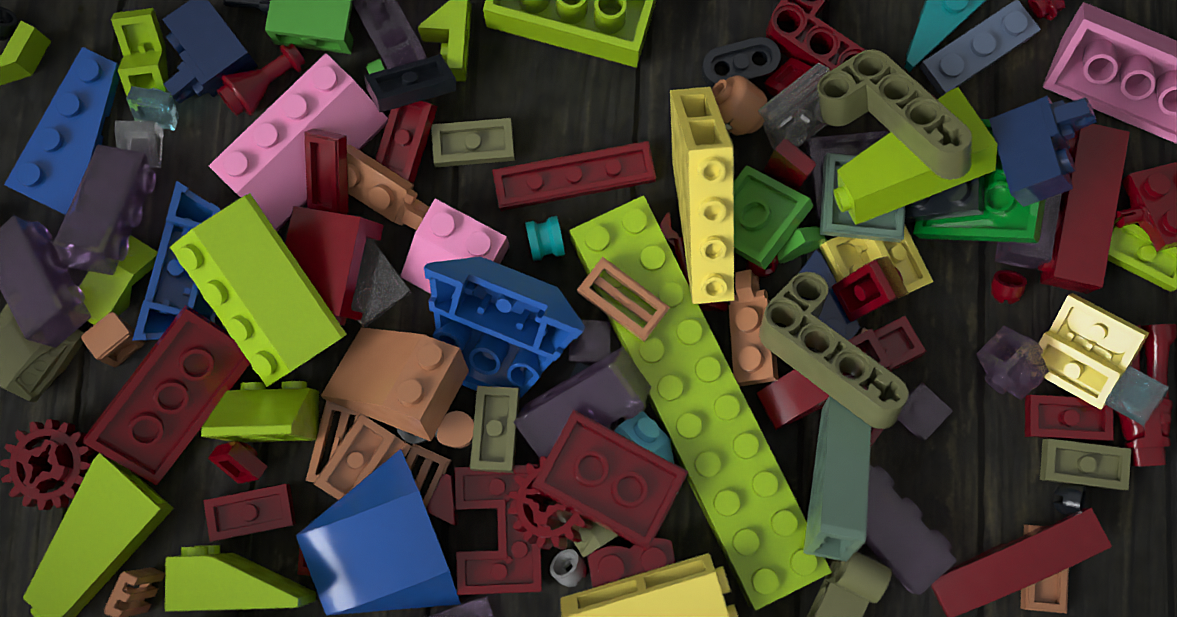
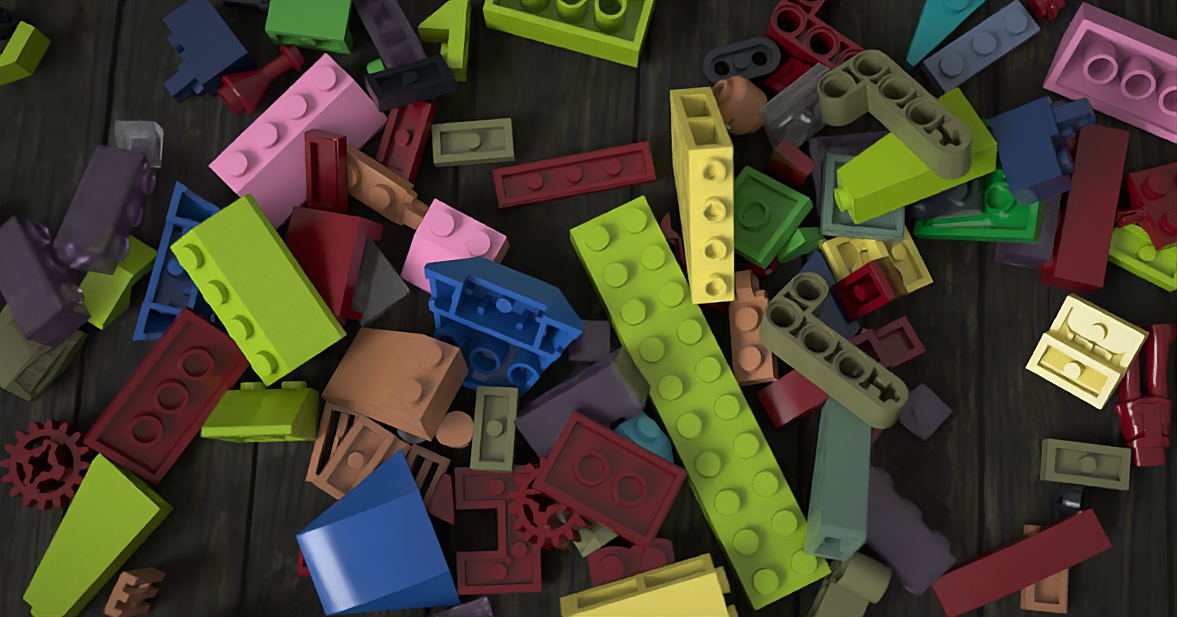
blue wing [4,47,120,222] -> none
nougat slope [81,312,146,367] -> none
lime slope [111,8,170,105] -> none
clear light blue plate [126,86,179,130] -> none
lime slope [165,545,316,611] -> none
dark red plate [203,484,296,542] -> none
dark red plate [208,440,268,484] -> none
teal wheel [525,216,565,262] -> none
light grey hinge [550,549,587,587] -> none
nougat tile [577,257,670,342] -> none
clear purple brick [976,326,1049,400] -> none
dark red hinge [991,270,1027,304] -> none
dark red plate [1025,395,1113,441] -> none
clear light blue plate [1105,366,1169,426] -> none

